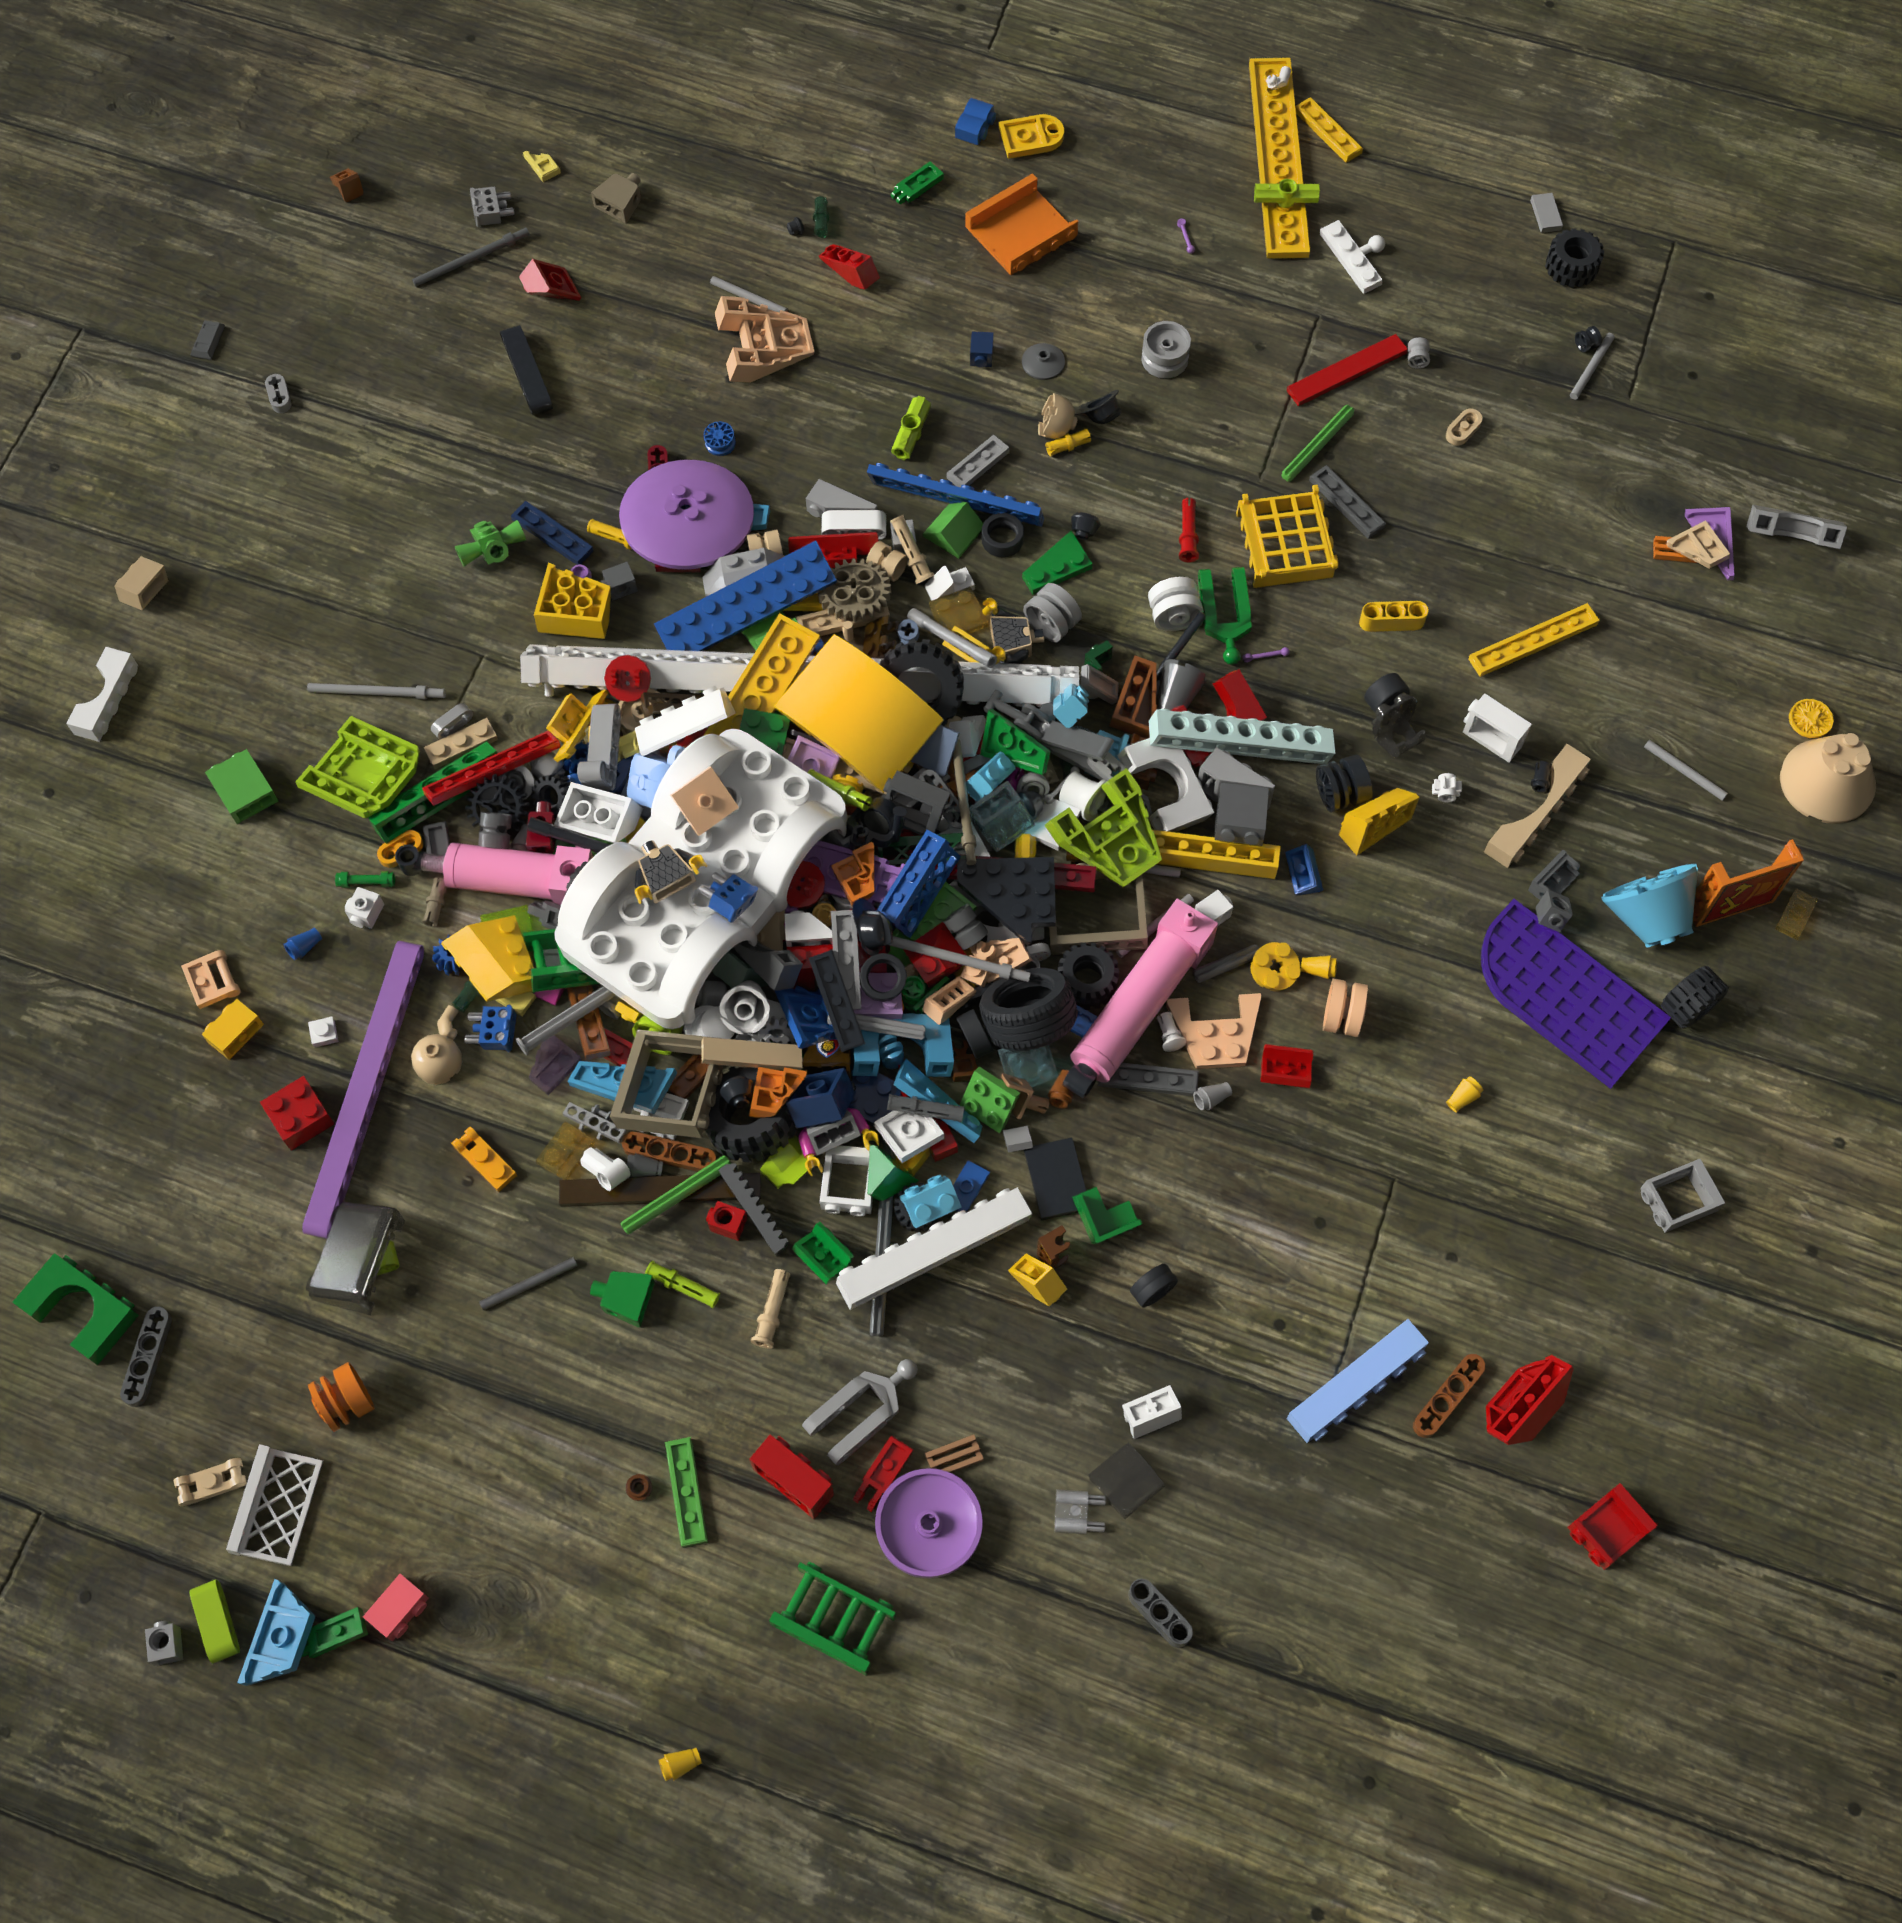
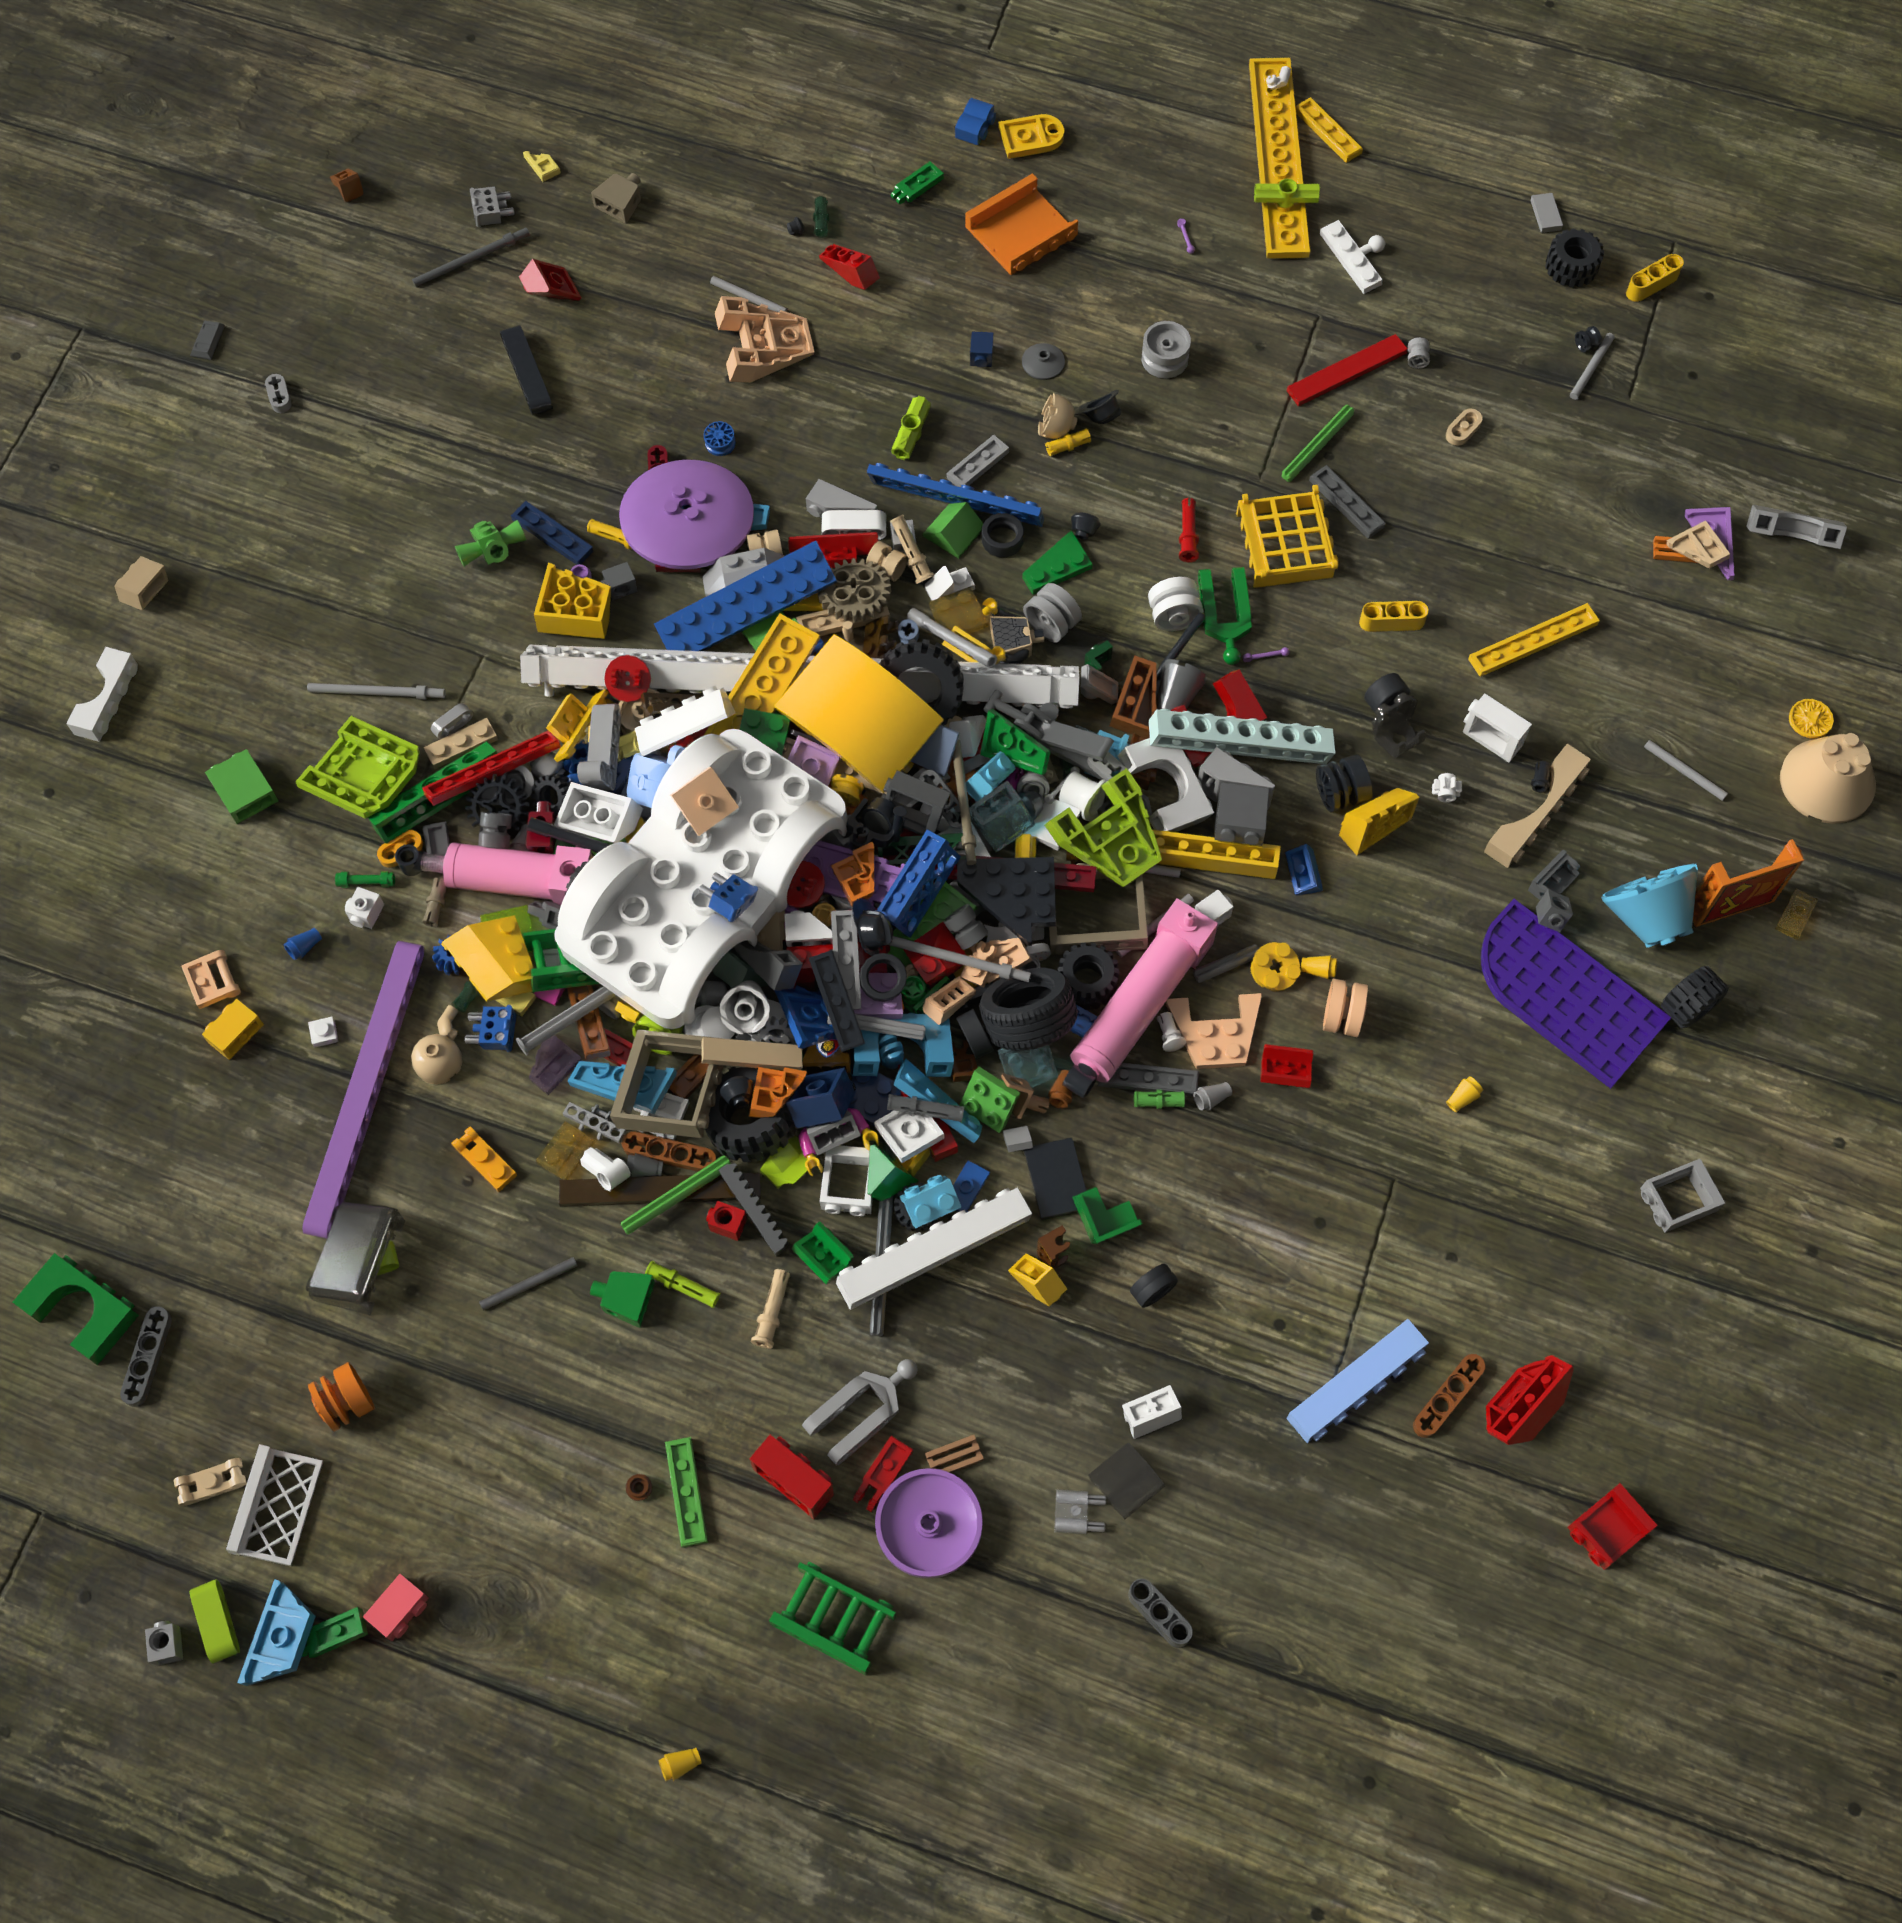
red brick [260,1076,334,1151] -> none
torso [635,840,708,904] -> none
lime pin [807,769,872,811] -> none
medium azure brick [1053,683,1089,728] -> none
none -> bright green pin [1134,1089,1185,1109]
none -> yellow beam [1626,254,1684,302]

